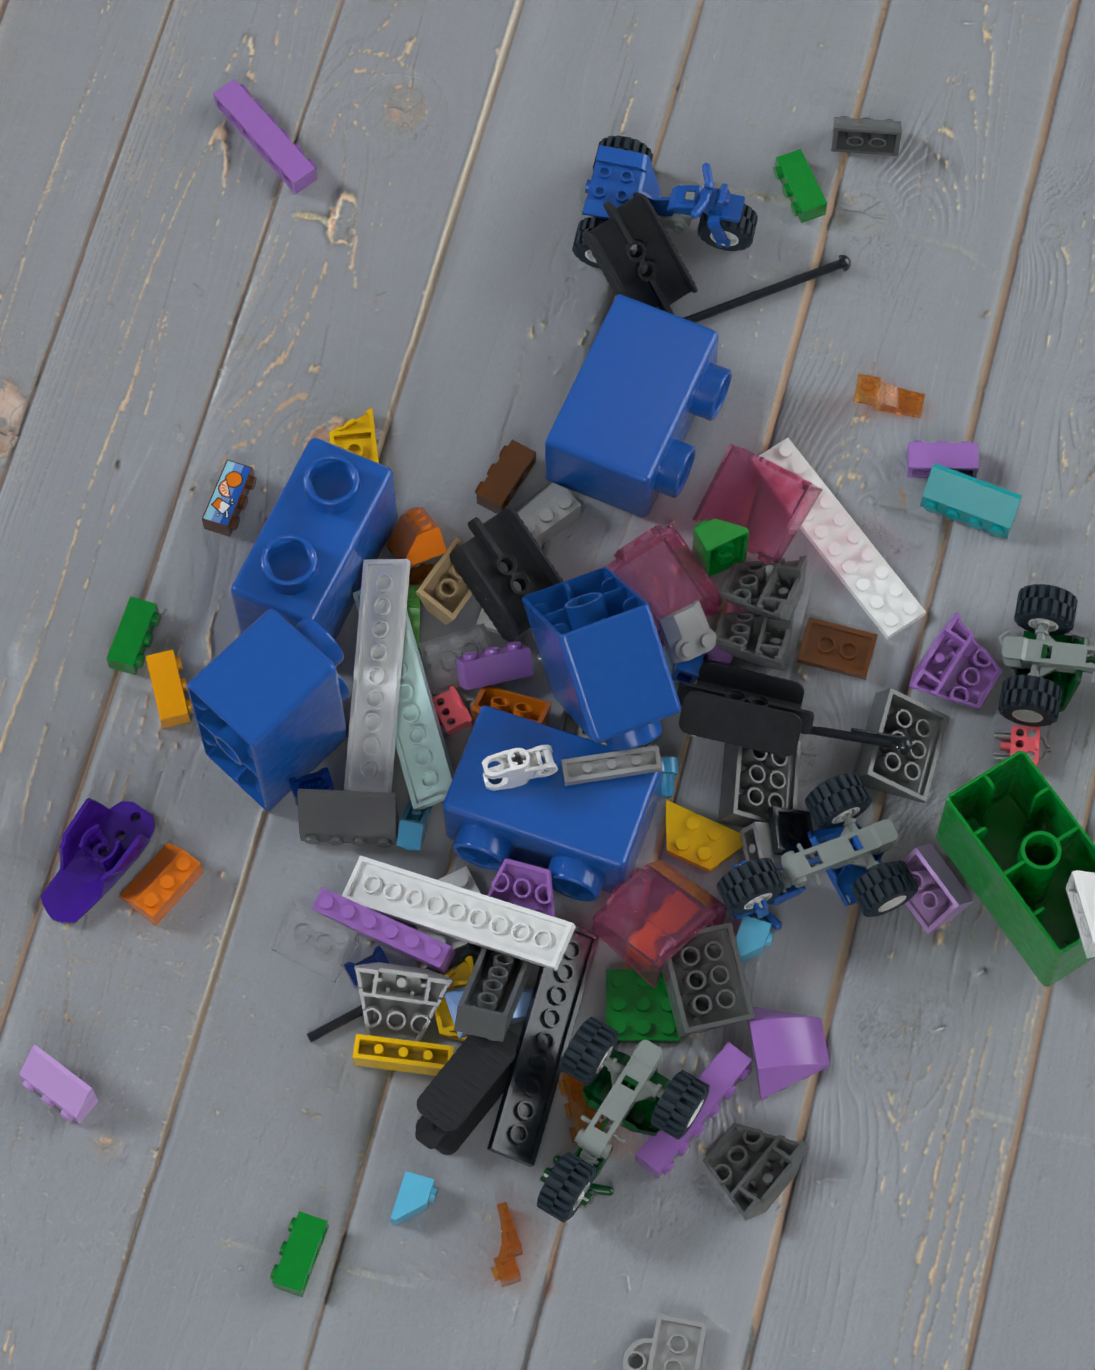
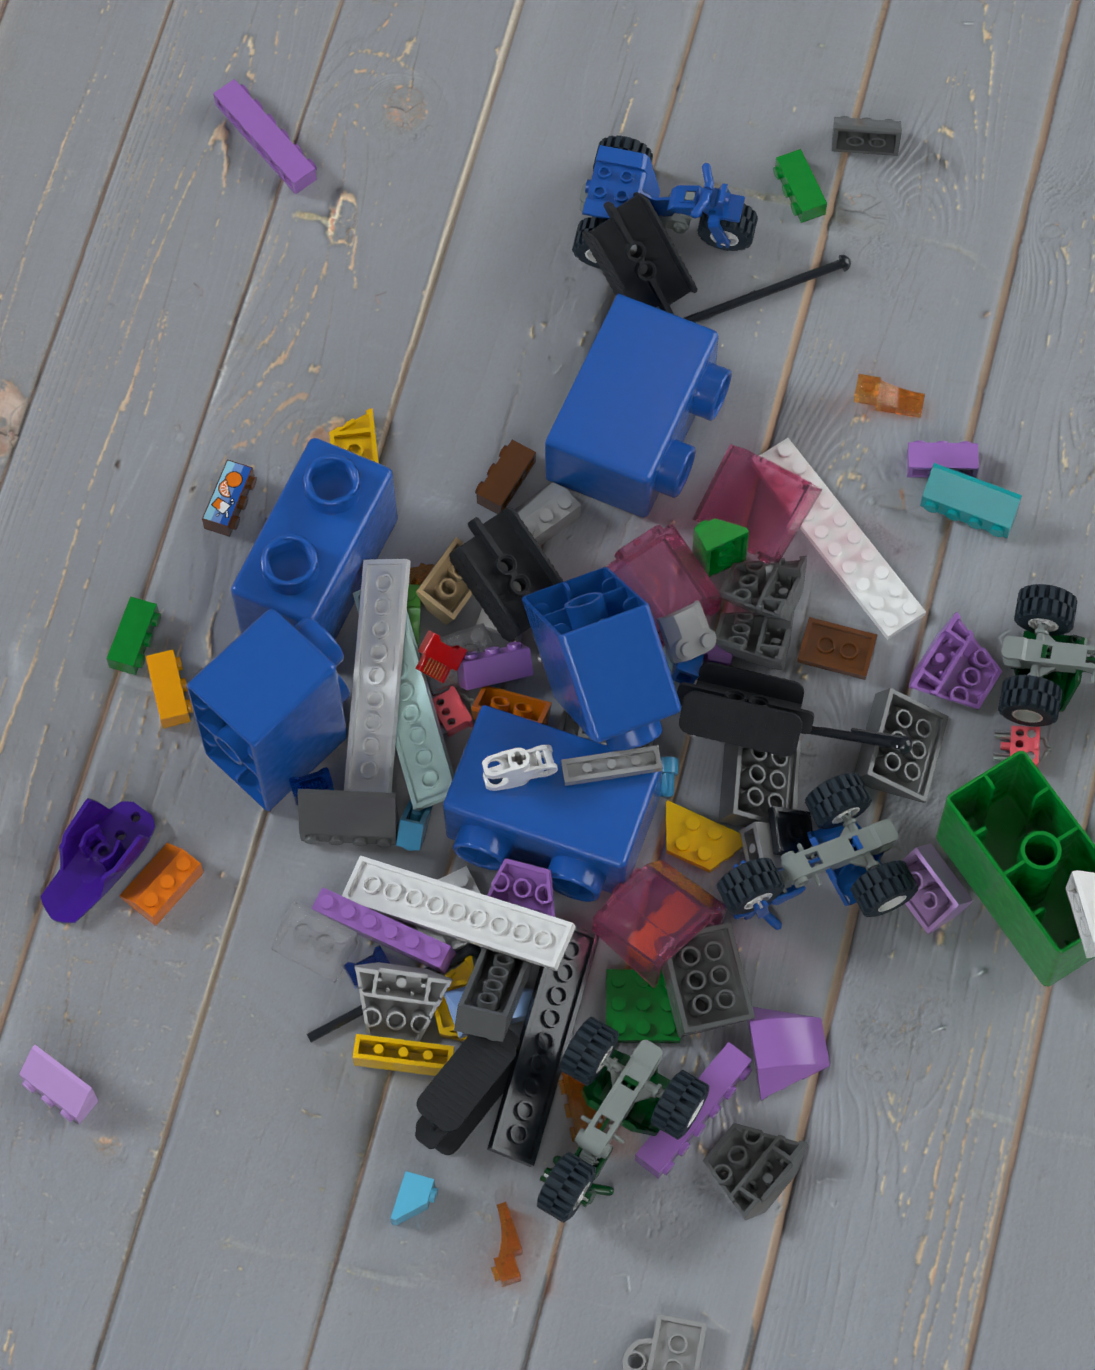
green brick [270,1211,329,1297] -> none
orange slope [387,507,448,566] -> none
medium azure slope [735,916,774,963] -> none
none -> red piece [415,630,467,683]

